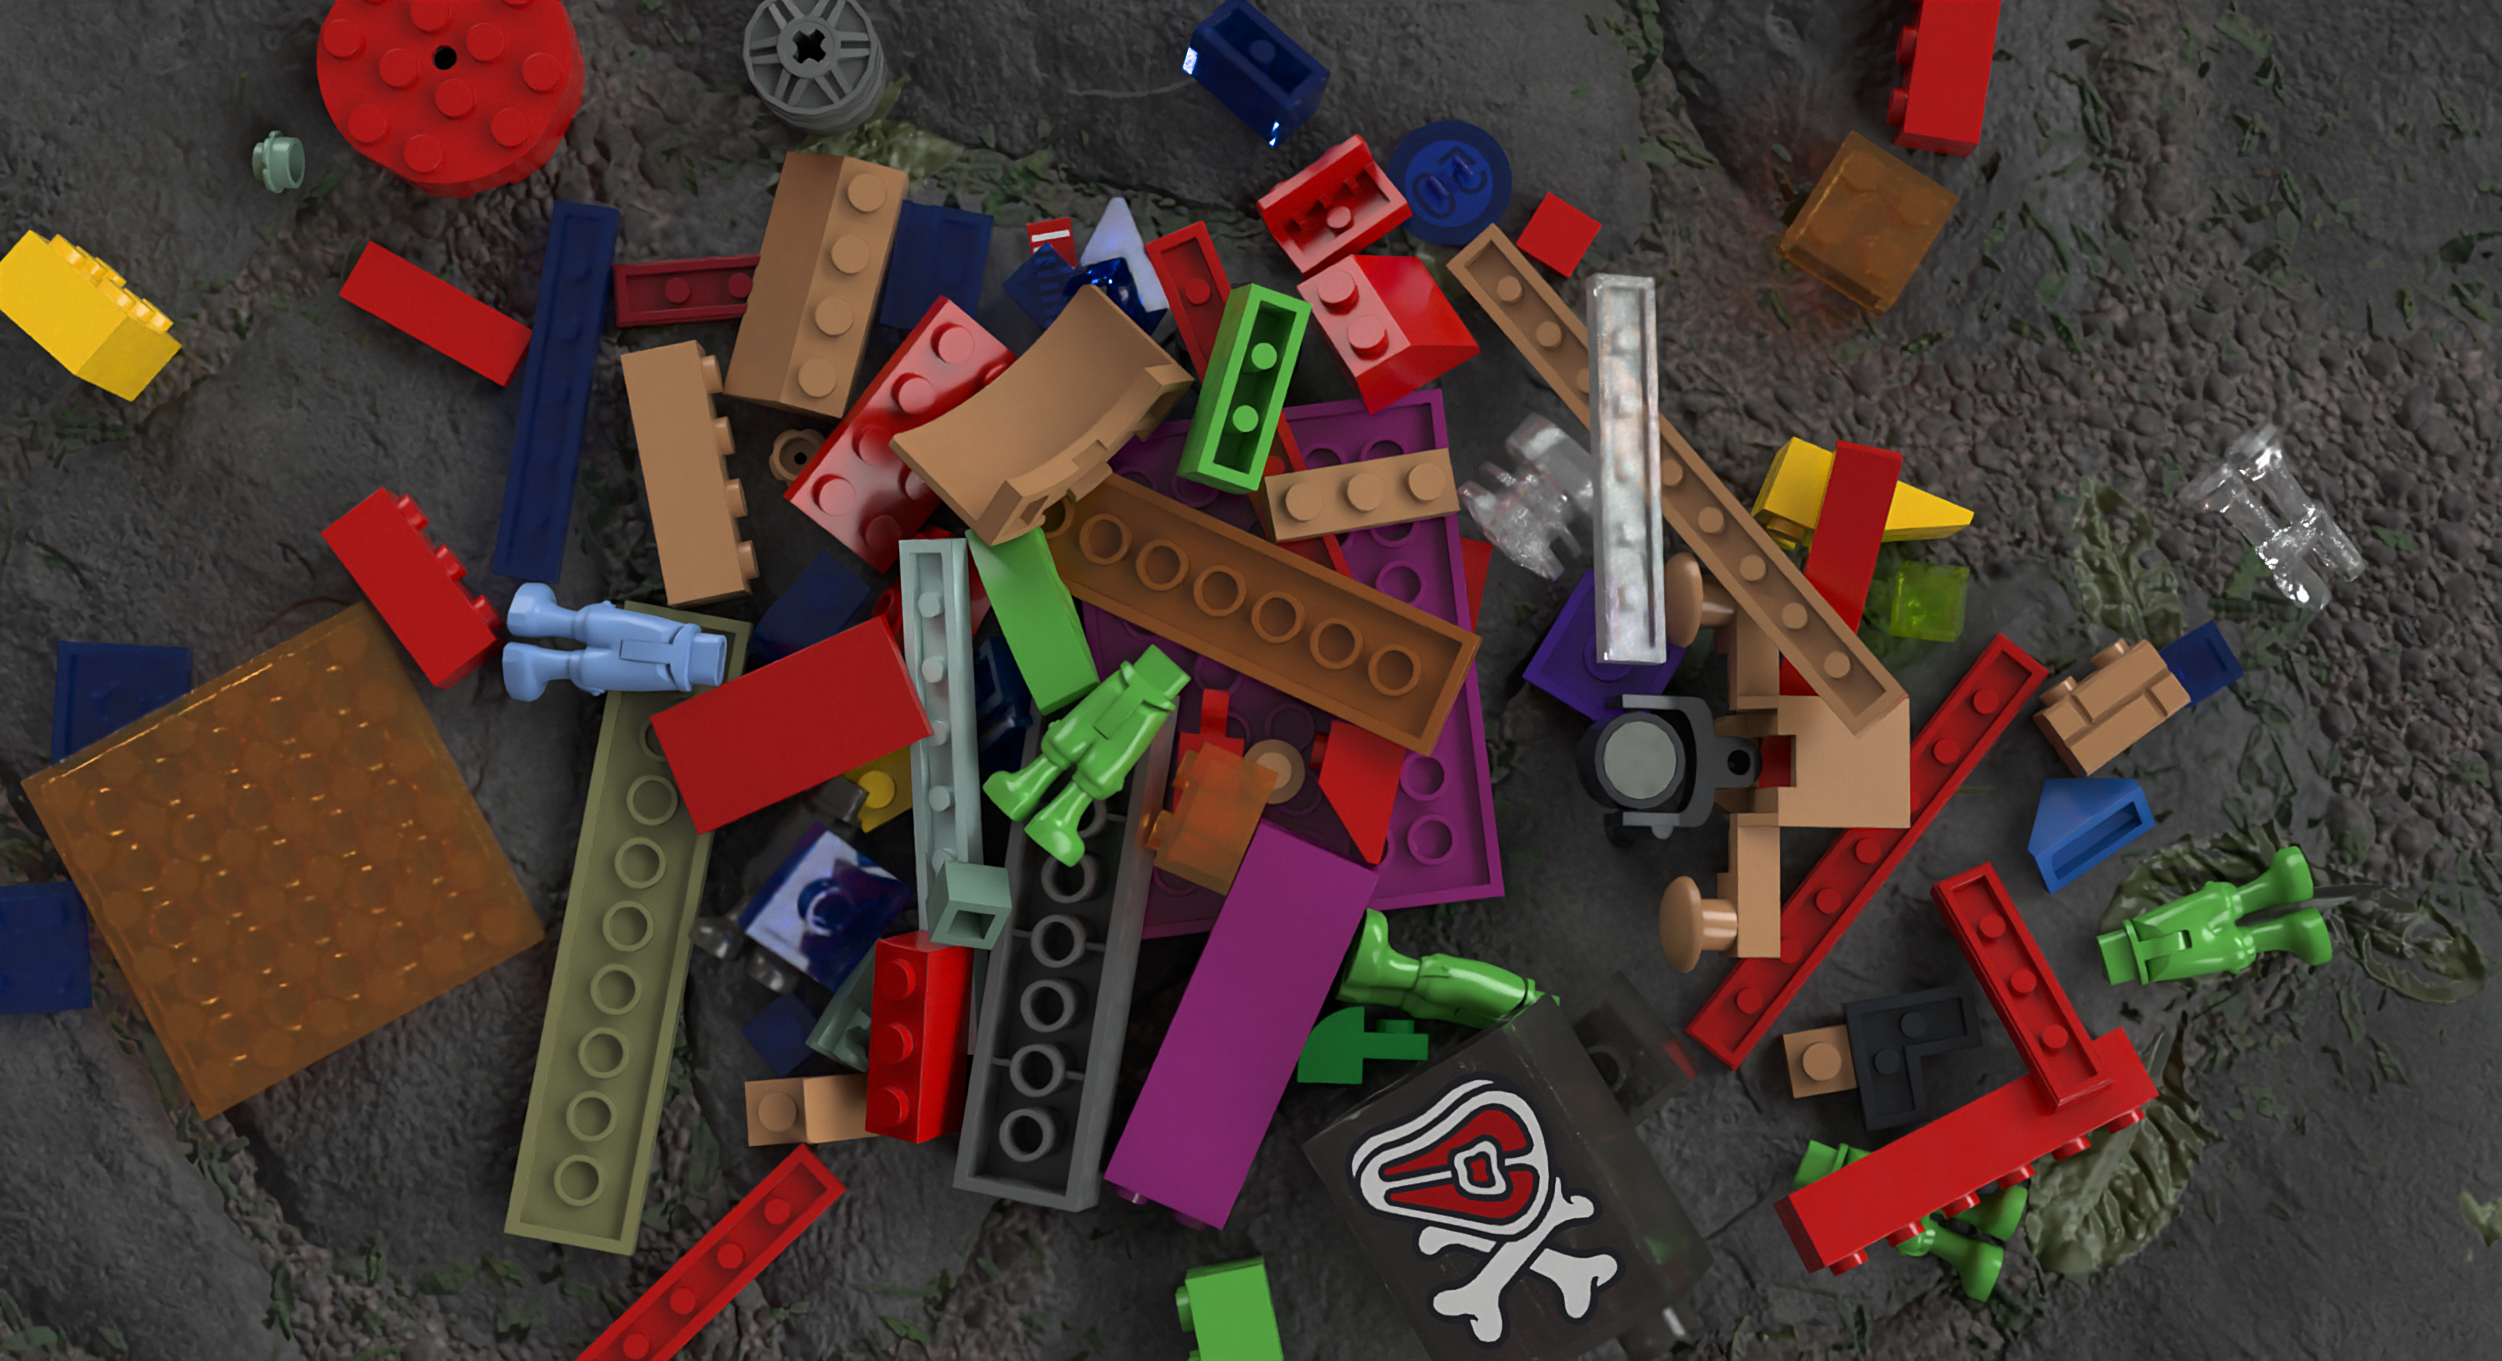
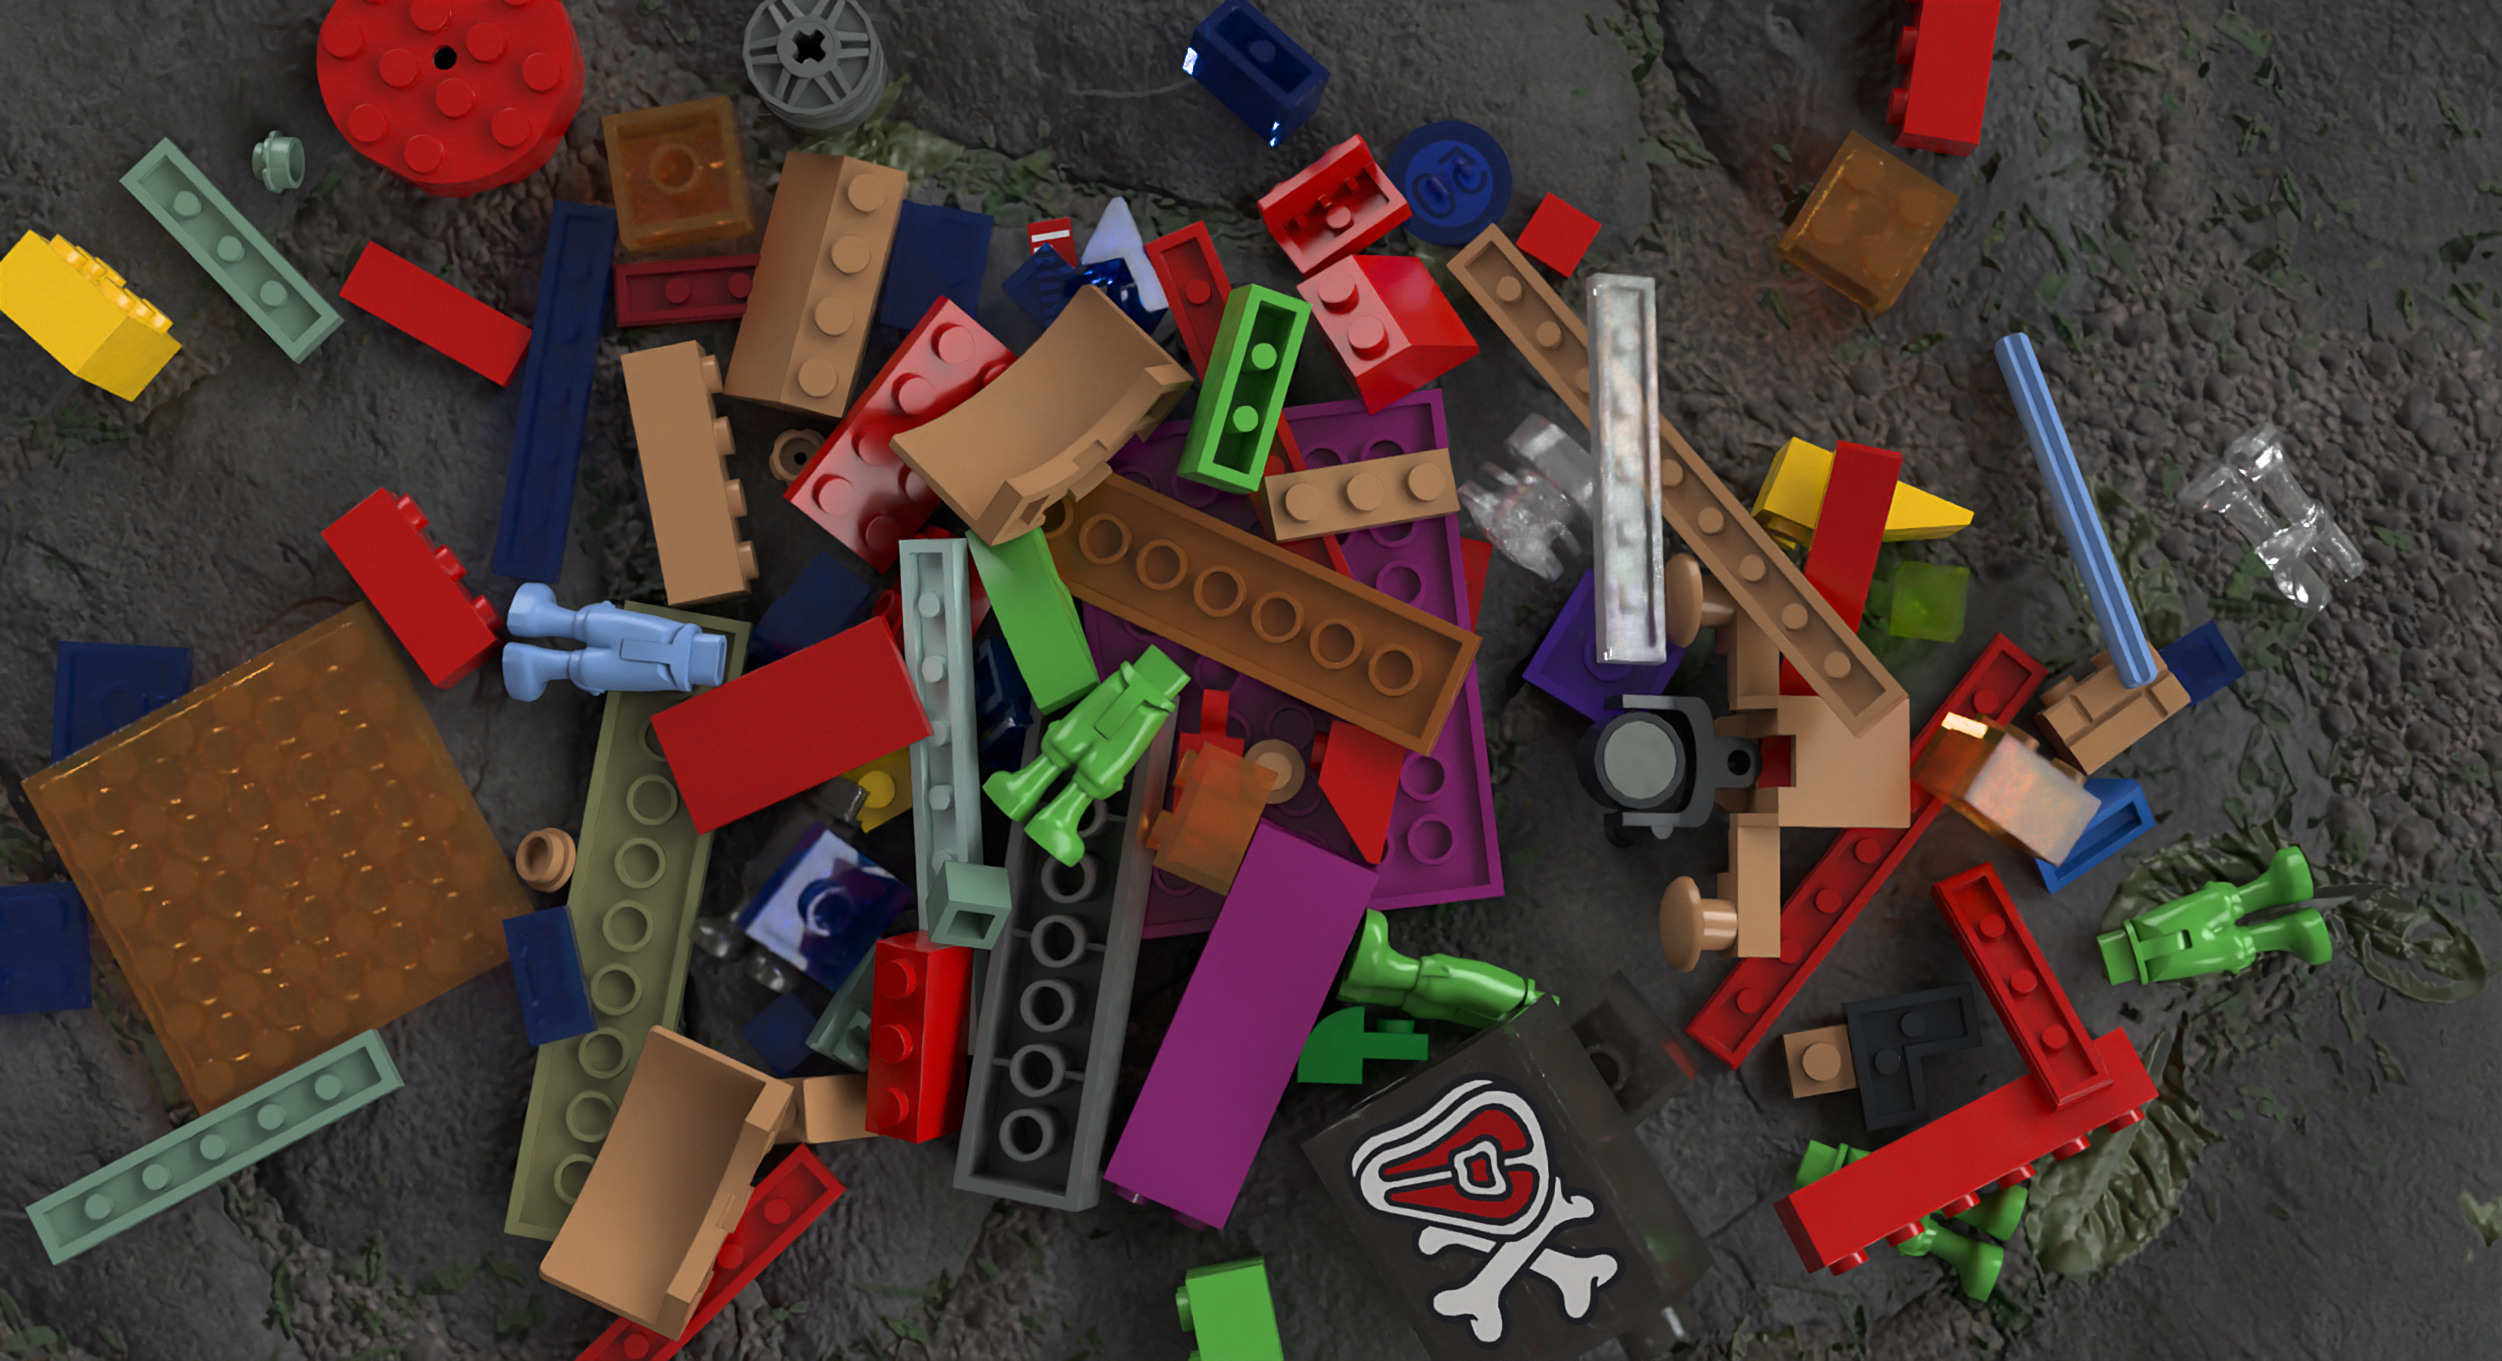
none -> sand green plate [25,1028,405,1266]
none -> sand green plate [119,137,345,364]
none -> clear blue plate [502,905,598,1047]
none -> medium nougat plate [516,828,576,892]
none -> medium nougat panel [539,1025,794,1342]
none -> clear orange brick [601,95,758,255]
none -> clear orange brick [1910,712,2102,868]
none -> medium blue axle [1994,332,2158,690]

